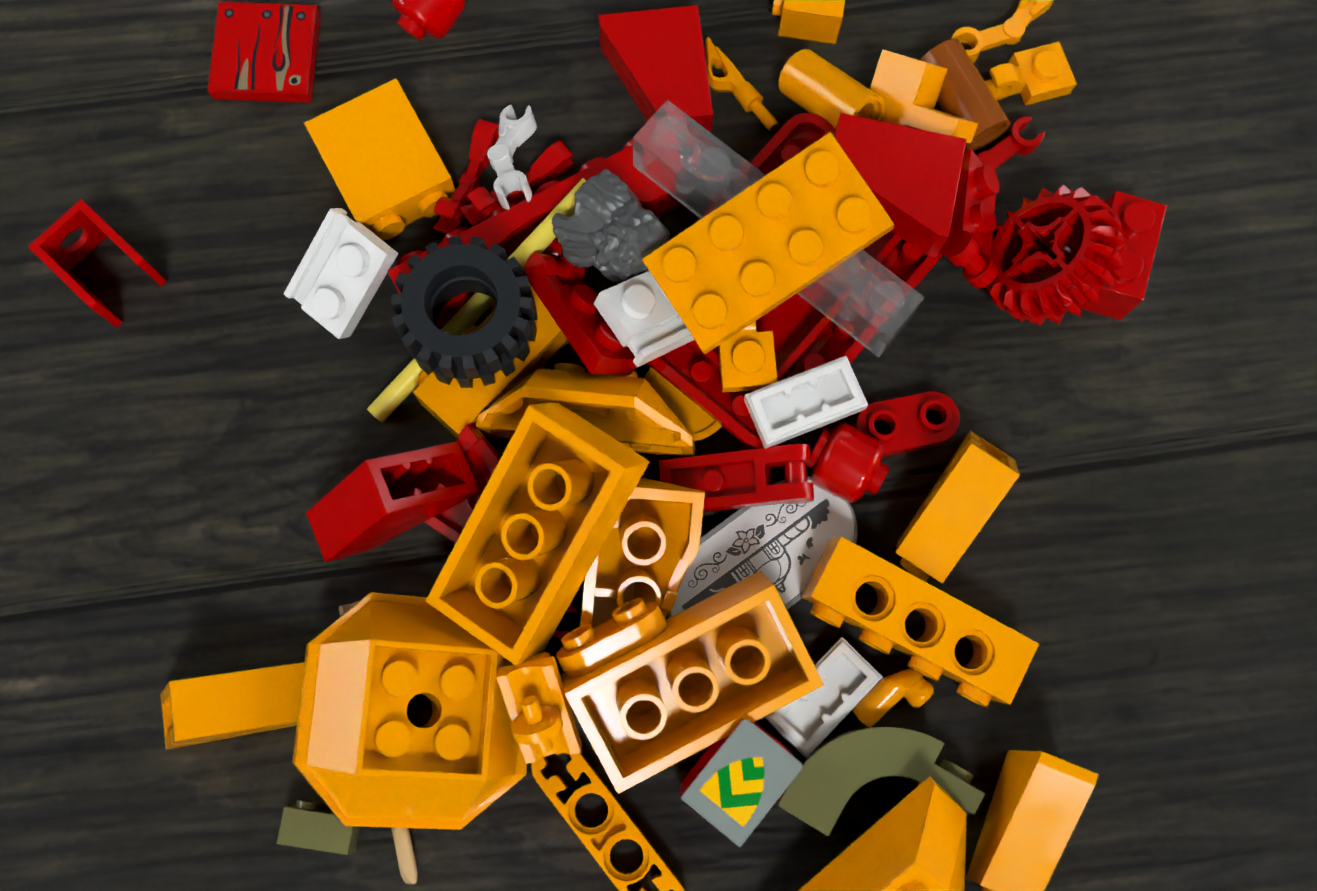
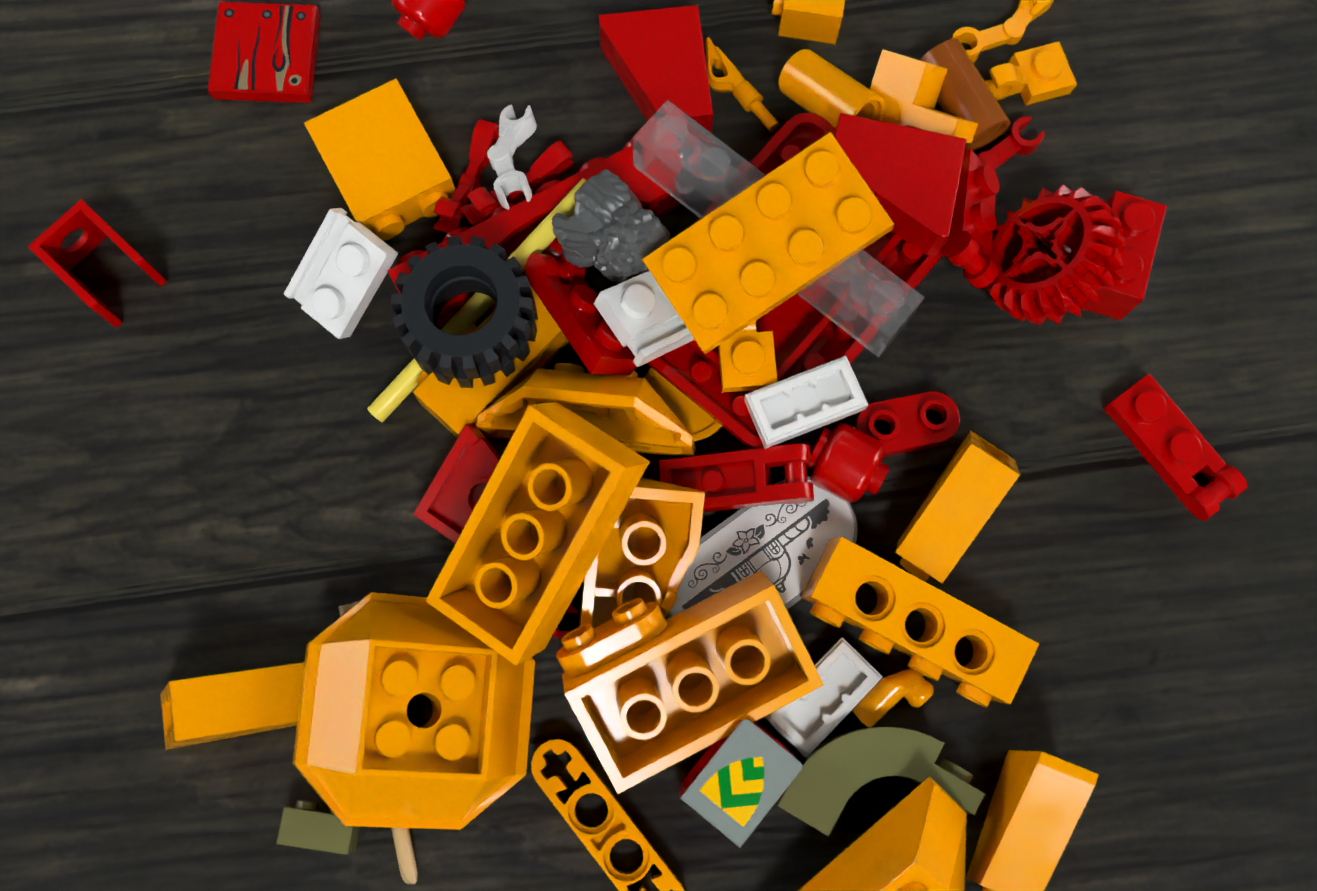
red slope [306,441,479,563] -> none
light orange hips [496,652,582,764] -> none
none -> red plate [1103,373,1247,521]

